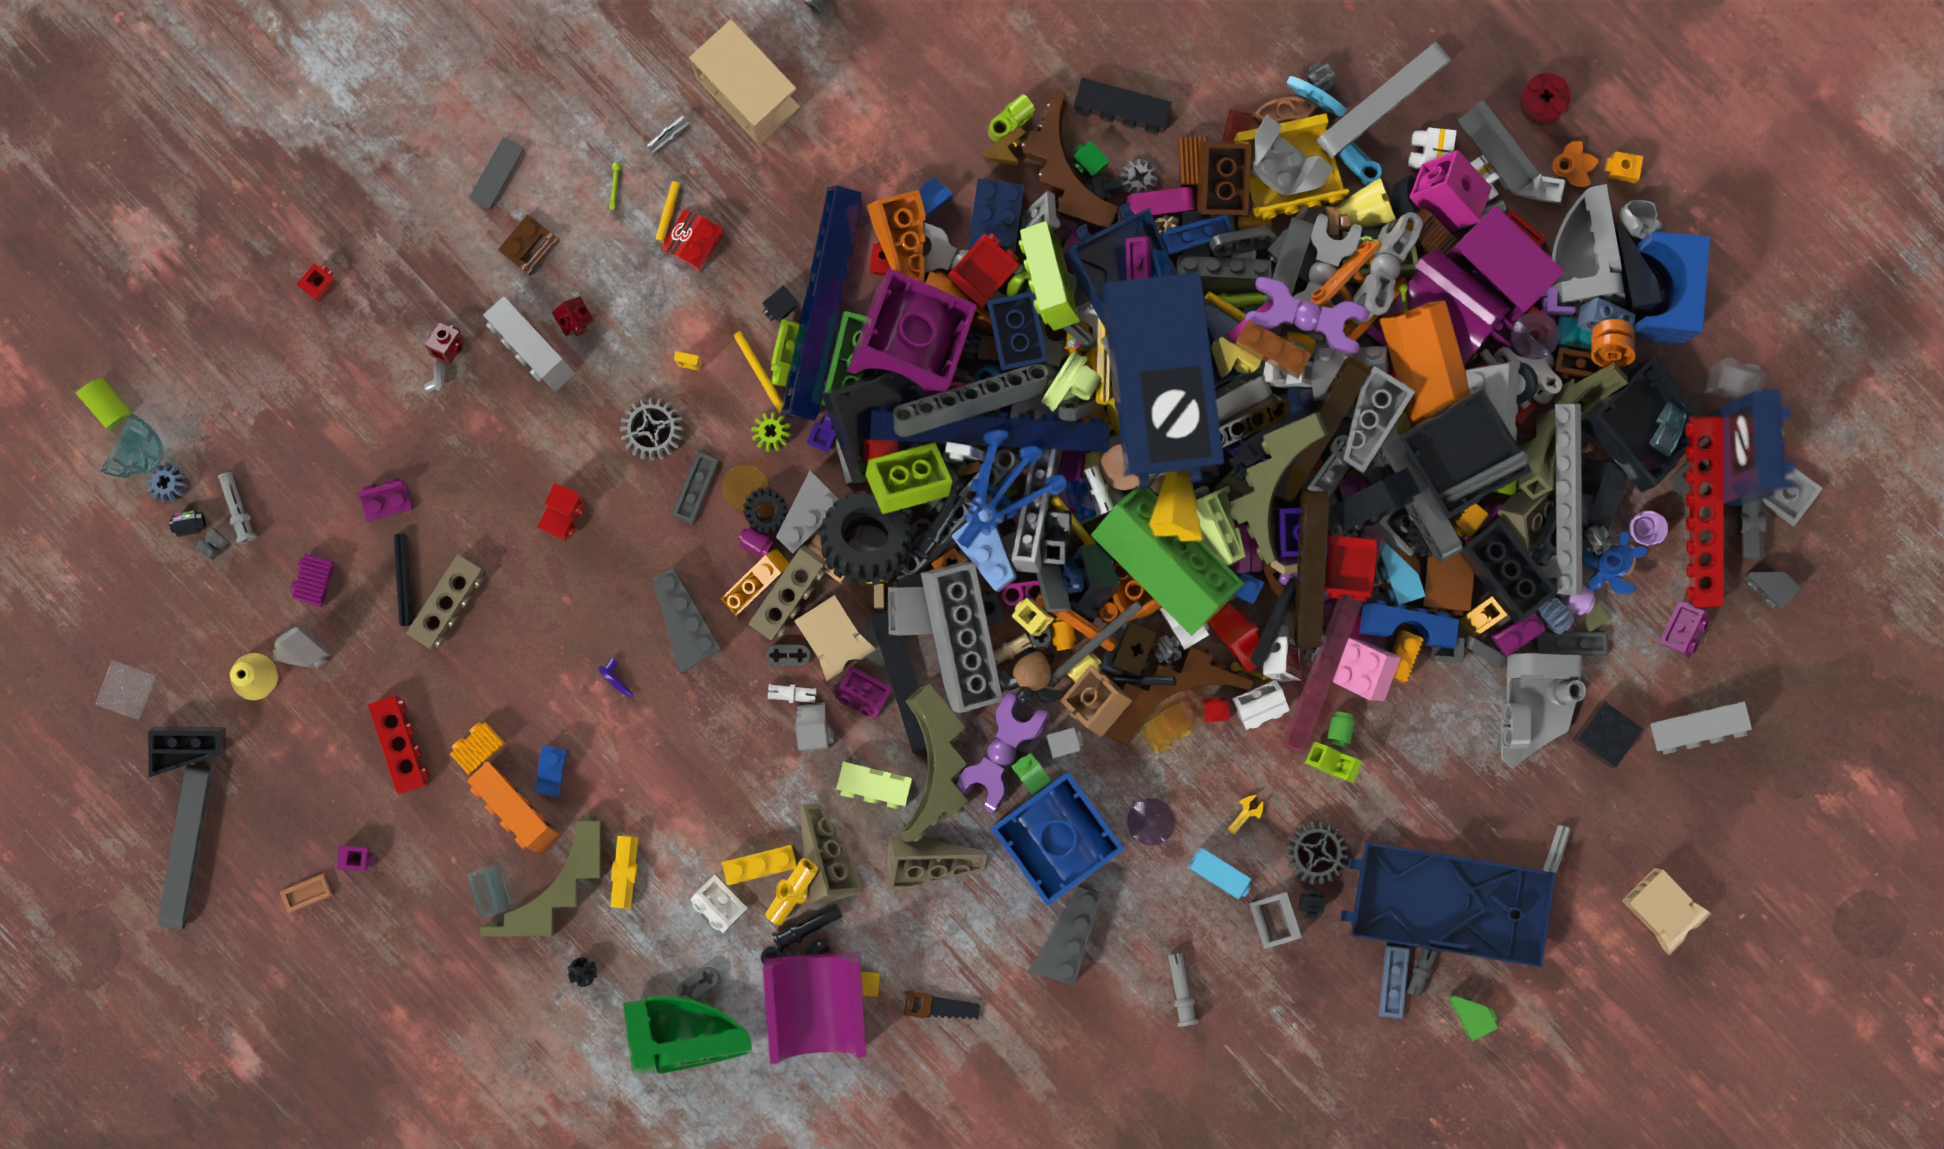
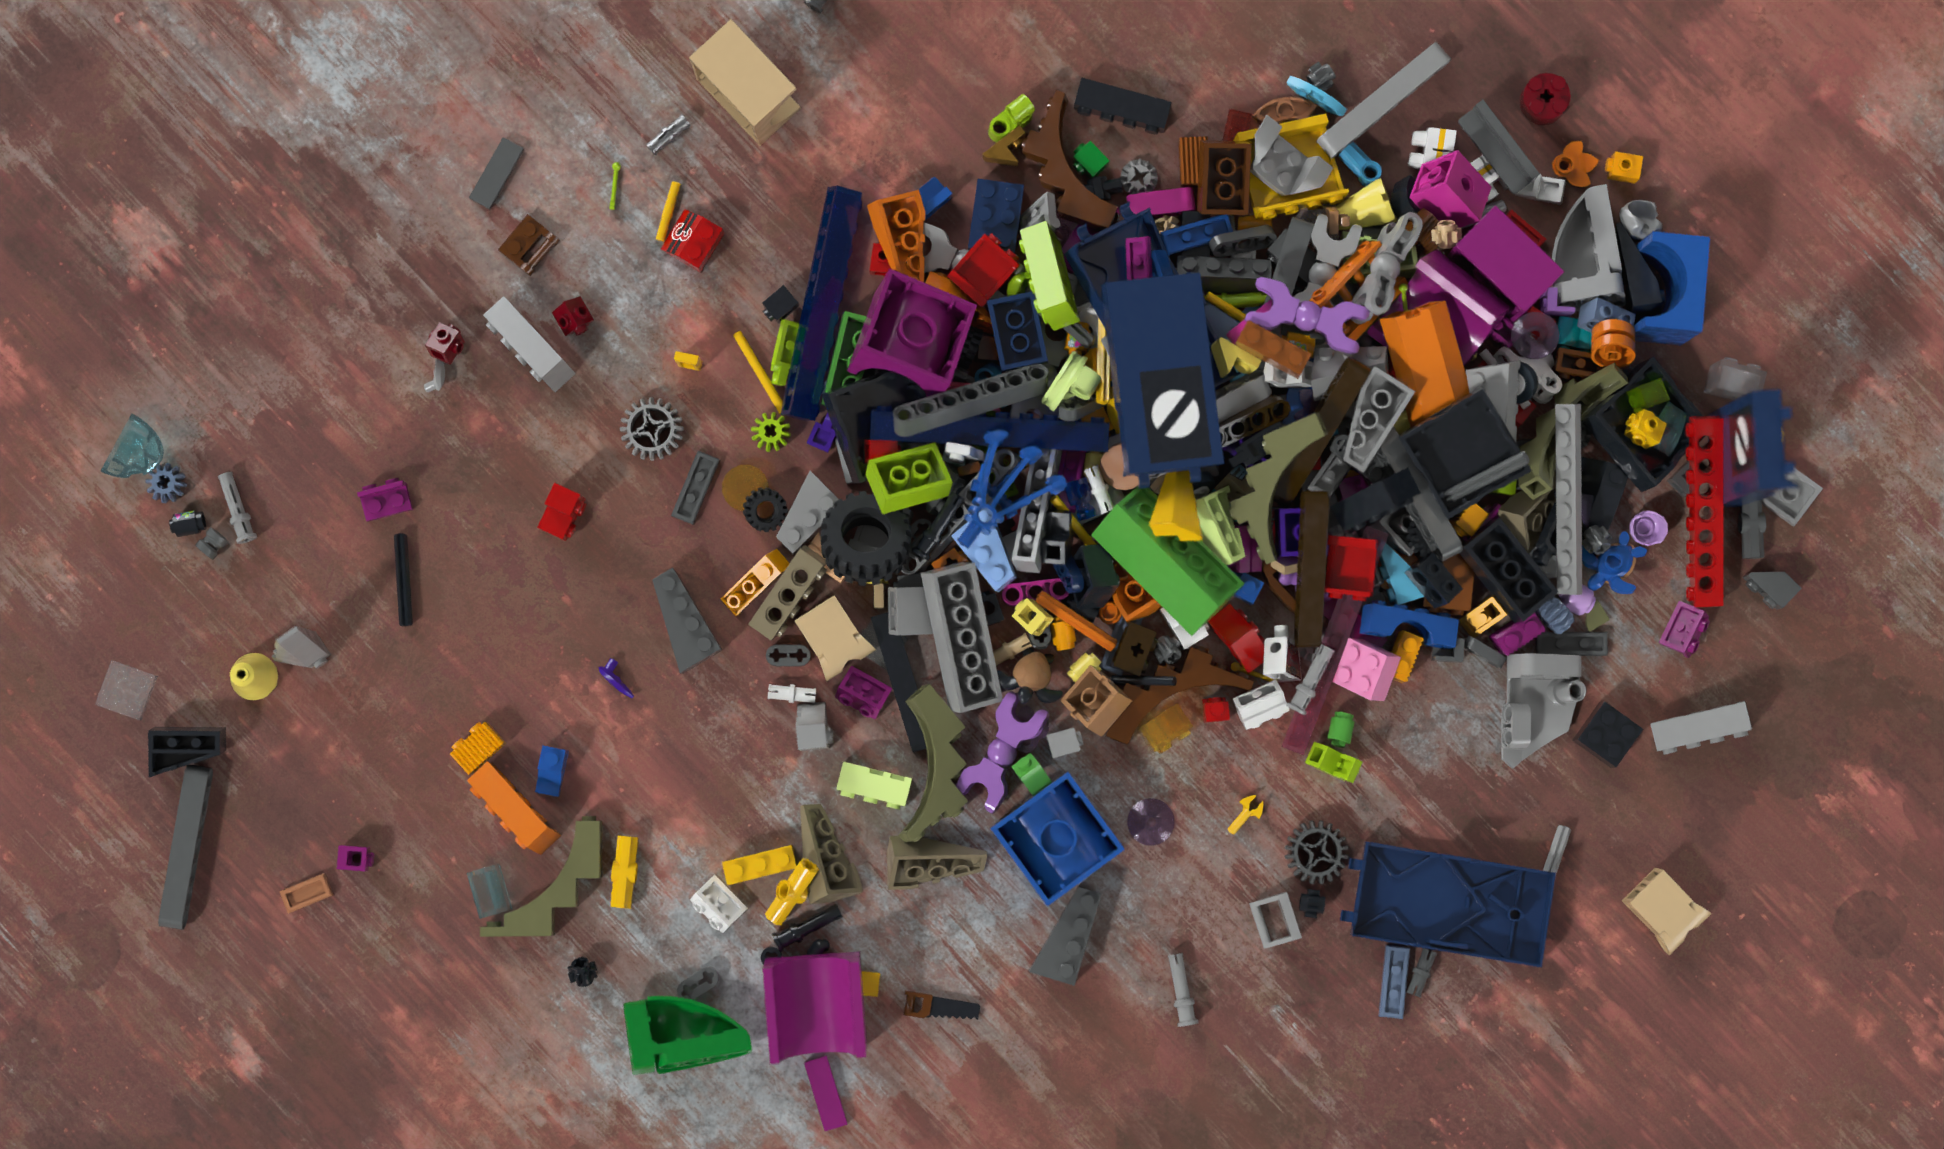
lime brick [76,378,133,431] -> none
magenta brick [290,553,336,608] -> none
red brick [296,263,336,303] -> none
red brick [367,695,430,795] -> none
dark tan brick [406,554,485,650] -> none
magenta brick [737,526,774,557] -> none
dark grey bar [1033,601,1143,698] -> none
dark grey tile [1037,565,1071,613] -> none
medium azure brick [1187,848,1252,899] -> none
black axle [1250,580,1297,666] -> none
bright green slope [1447,995,1498,1041] -> none
none -> magenta tile [804,1055,848,1131]
none -> light grey pin [1286,644,1335,715]
none -> black brick [1405,553,1463,609]
none -> tan gear [1431,220,1462,249]
none -> yellow brick [1624,409,1667,449]
none -> clear neon green brick [1627,378,1670,413]

